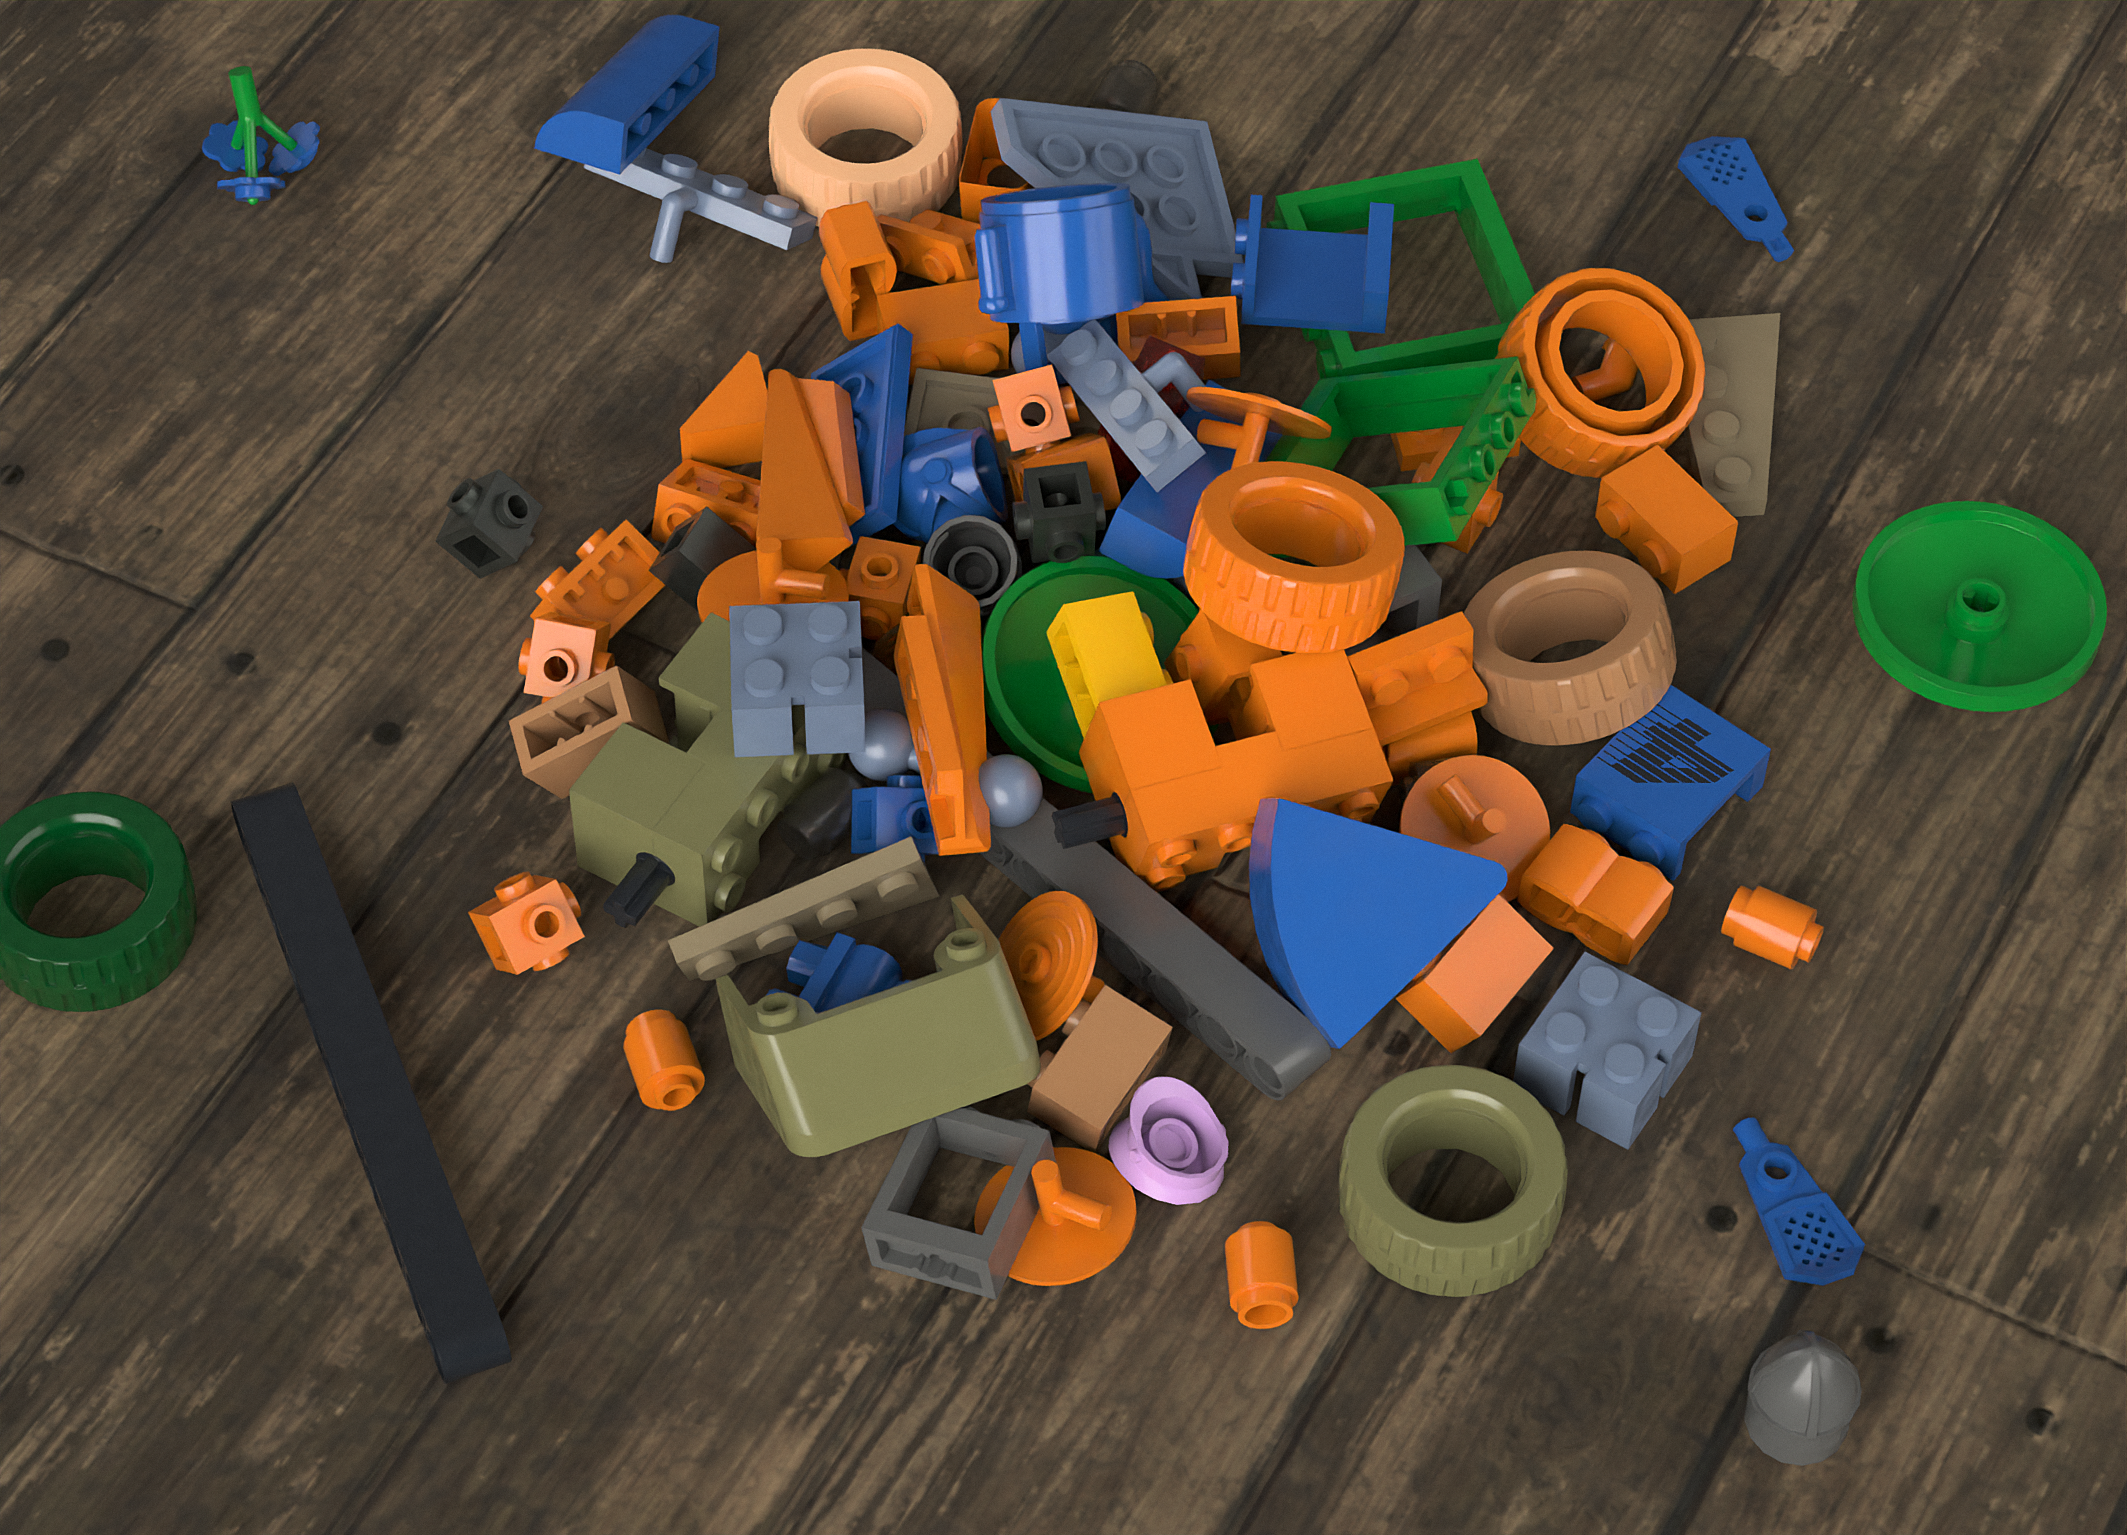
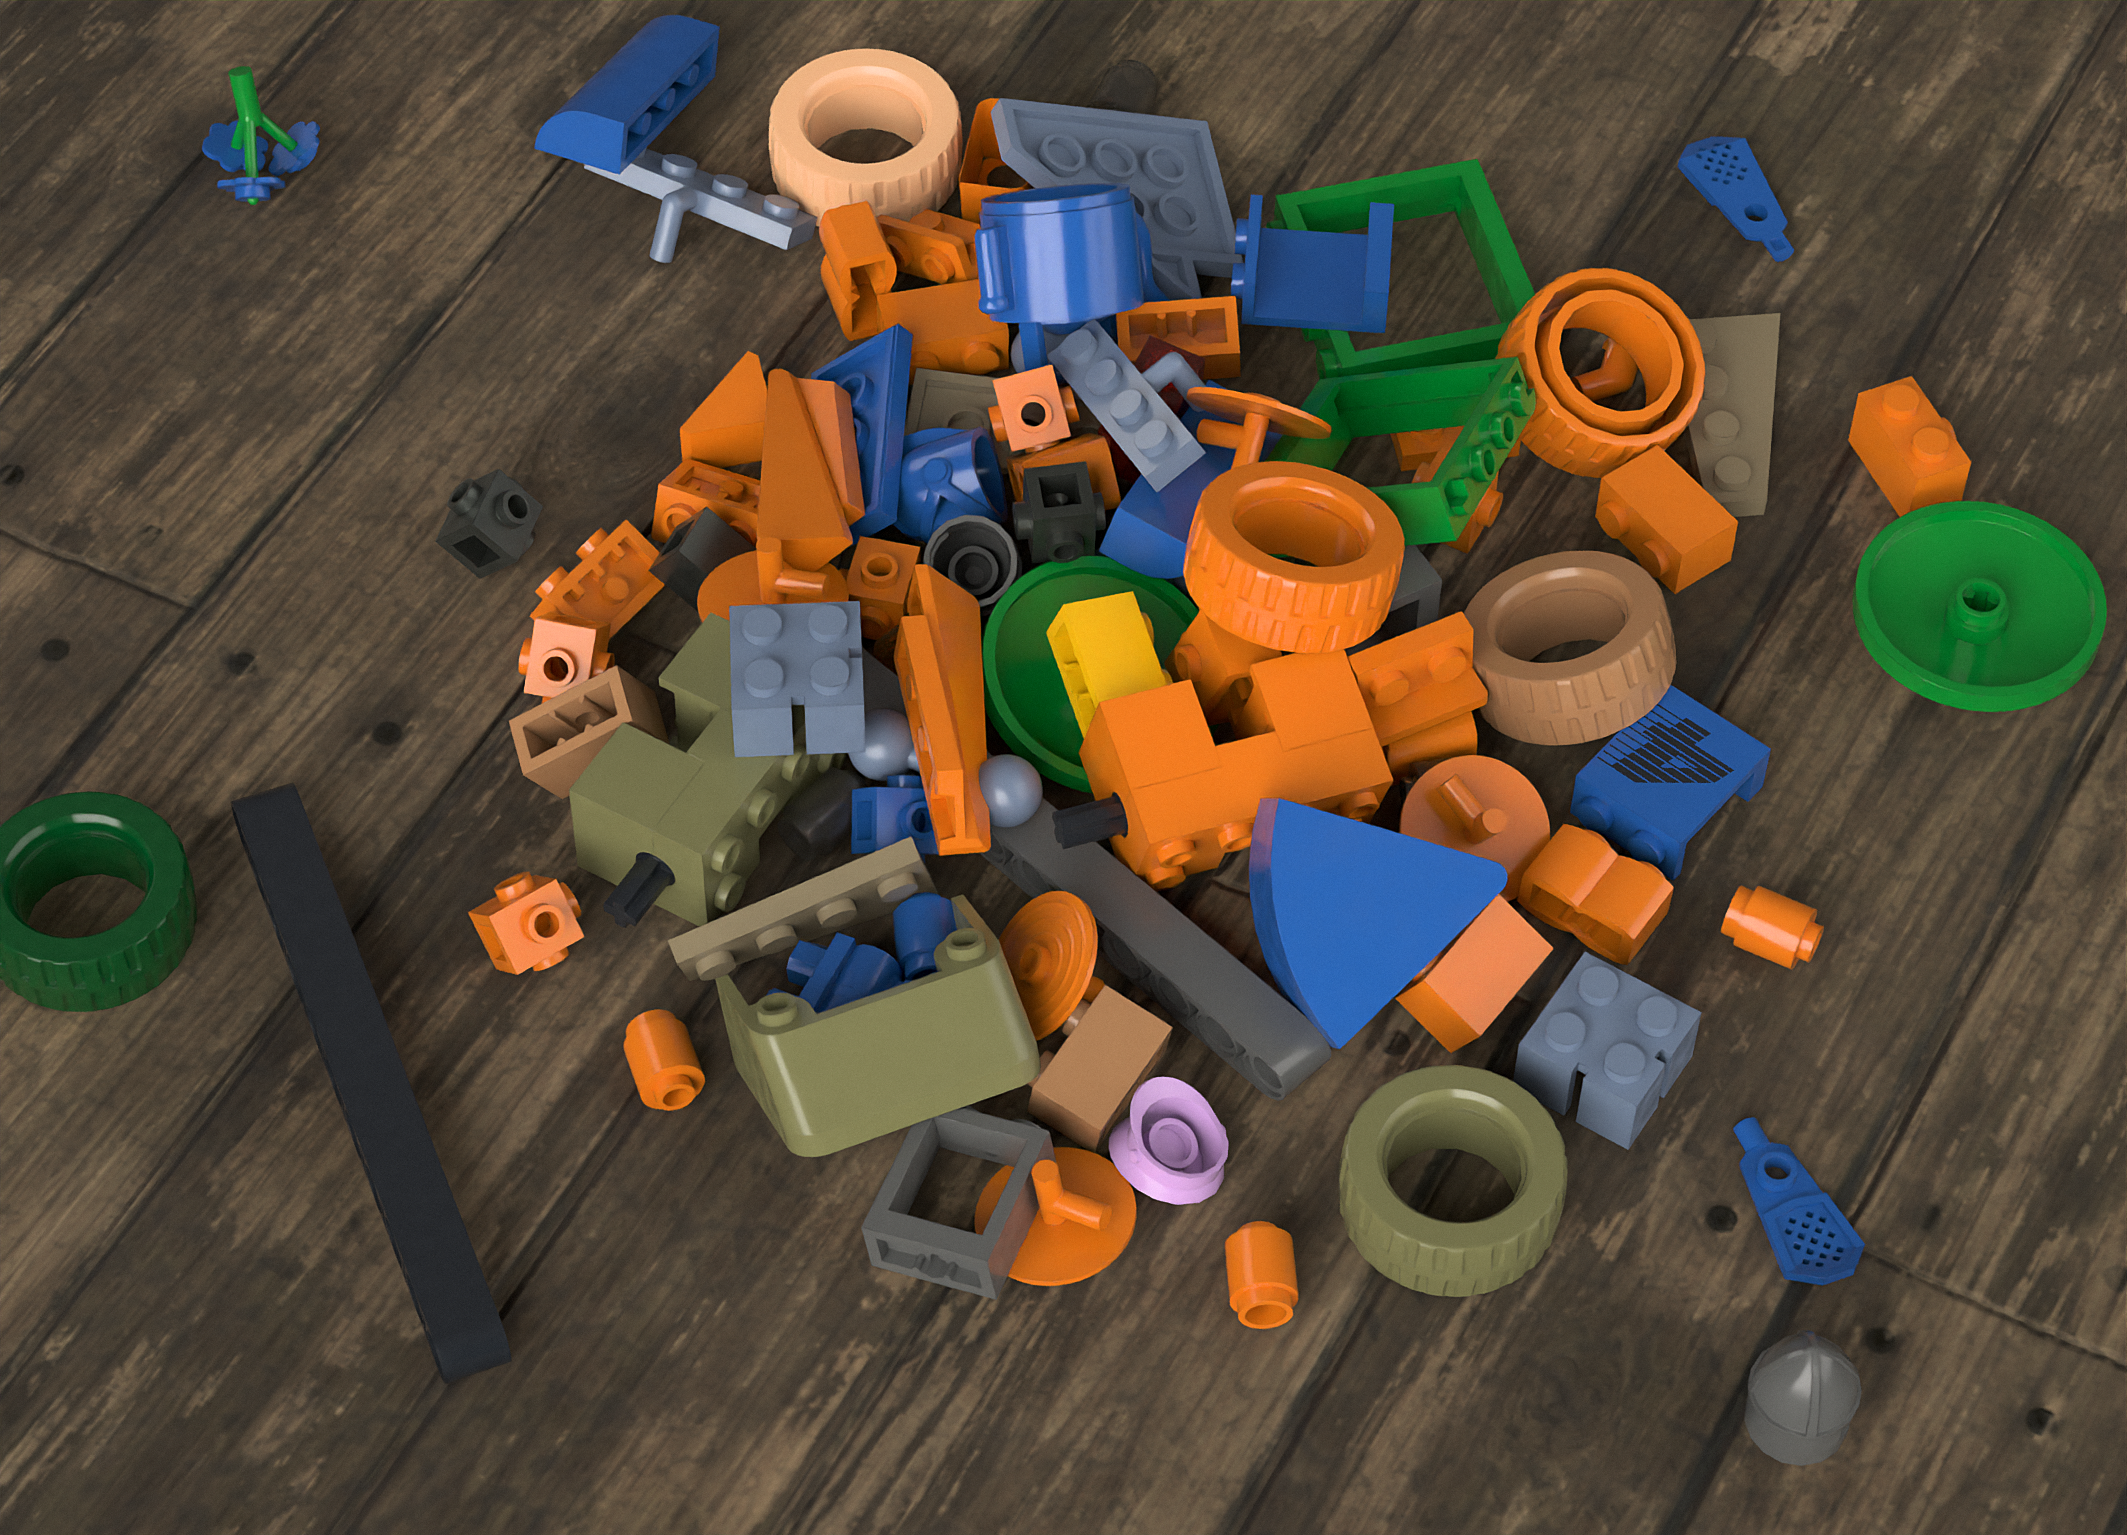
none -> blue brick [893,892,957,981]
none -> orange brick [1848,376,1971,517]

